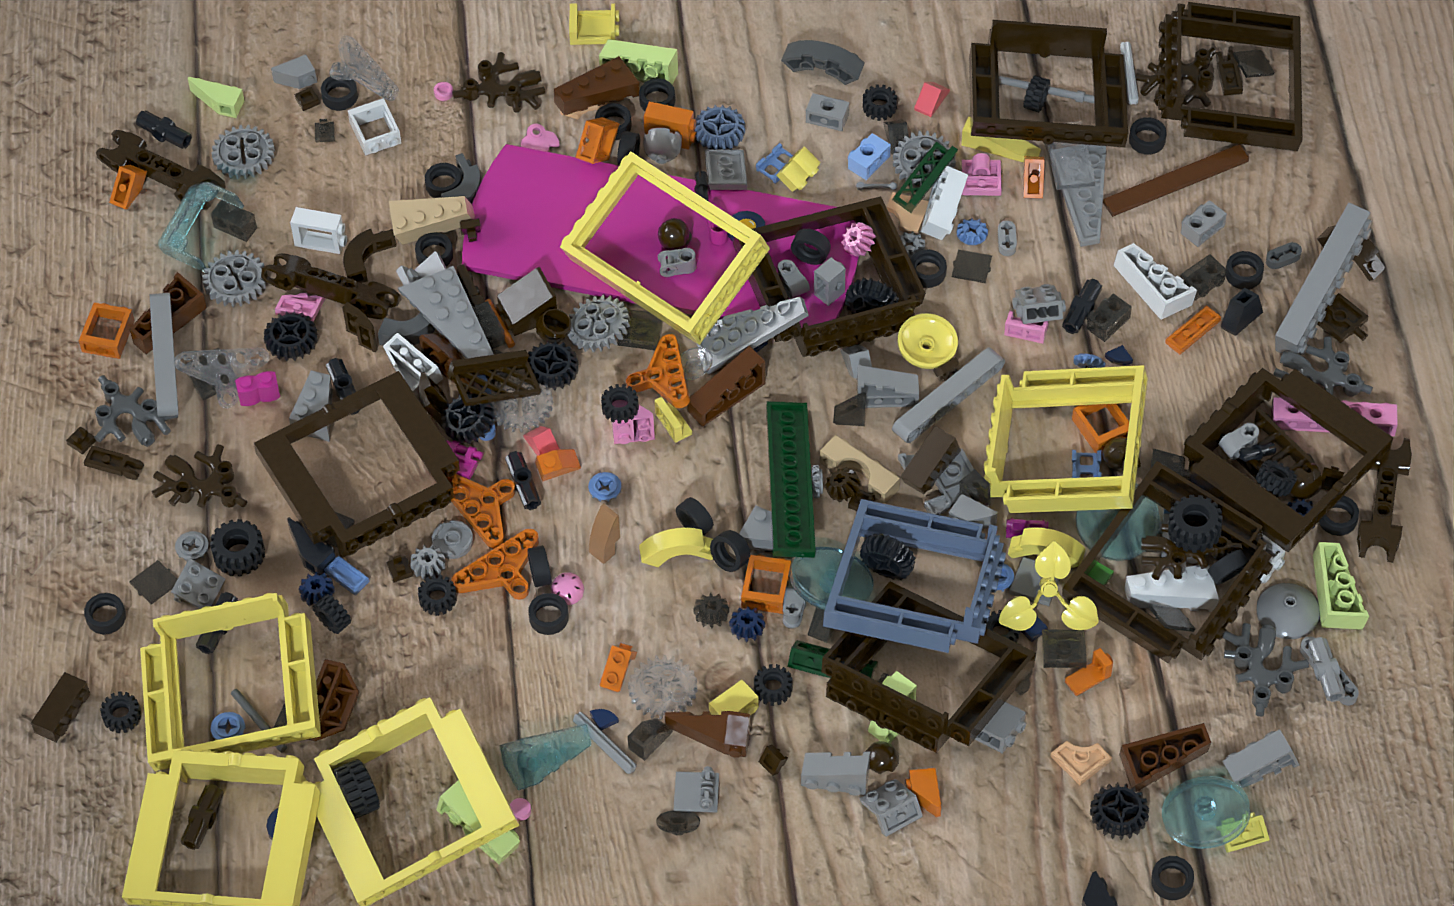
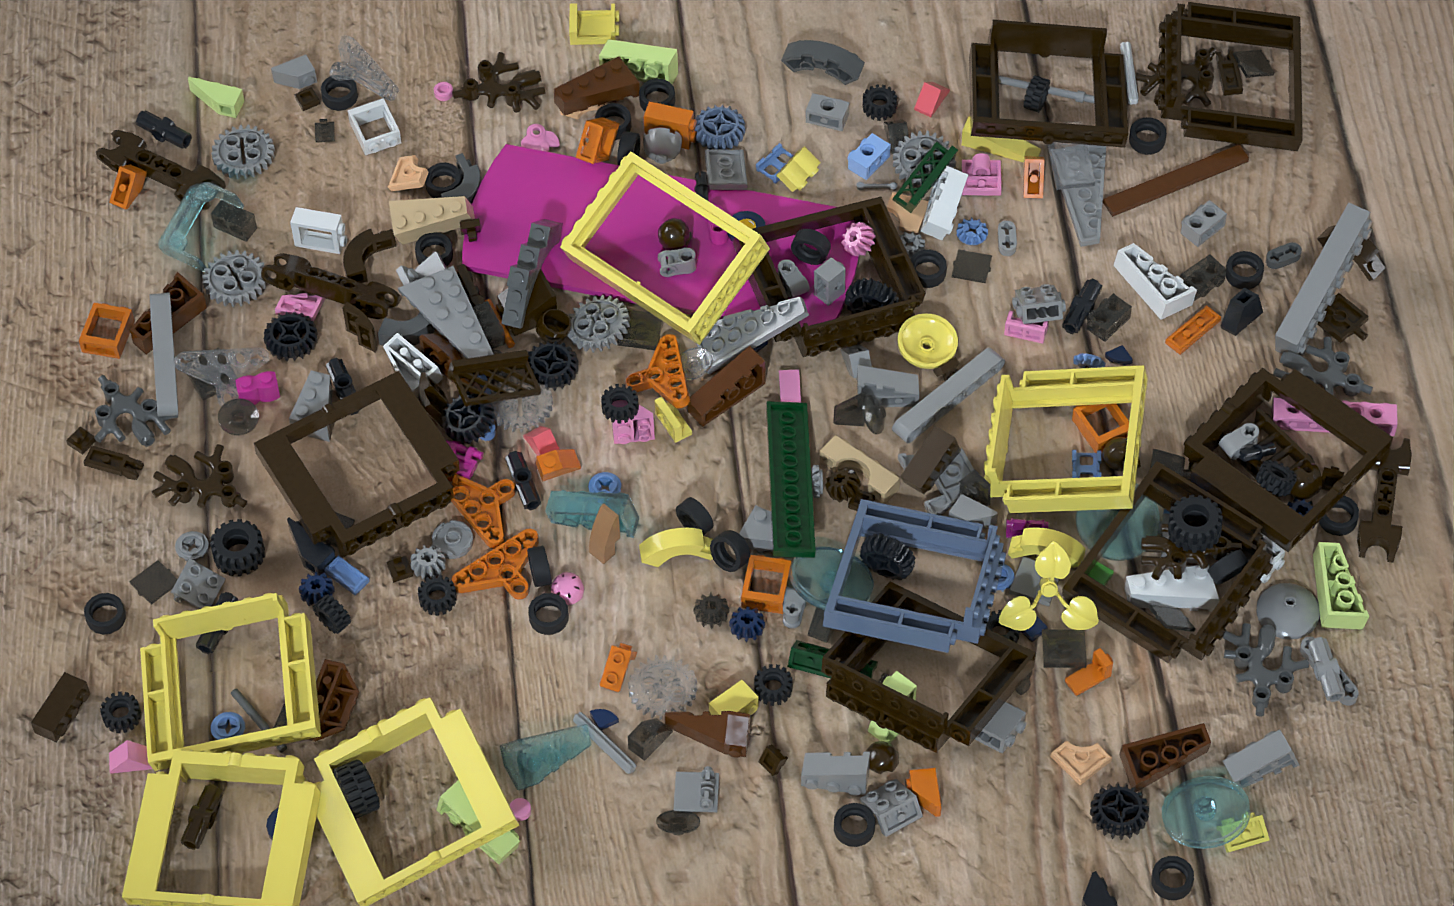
none -> bright pink slope [109,740,152,774]
none -> clear smoke dish [218,399,259,435]
none -> light nougat tile [388,155,429,192]
none -> dark grey arch [501,219,563,328]
none -> clear light blue wedge [545,490,640,538]
none -> bright pink tile [779,370,801,403]
none -> black tyre [834,803,875,847]
none -> clear smoke dish [862,394,886,435]

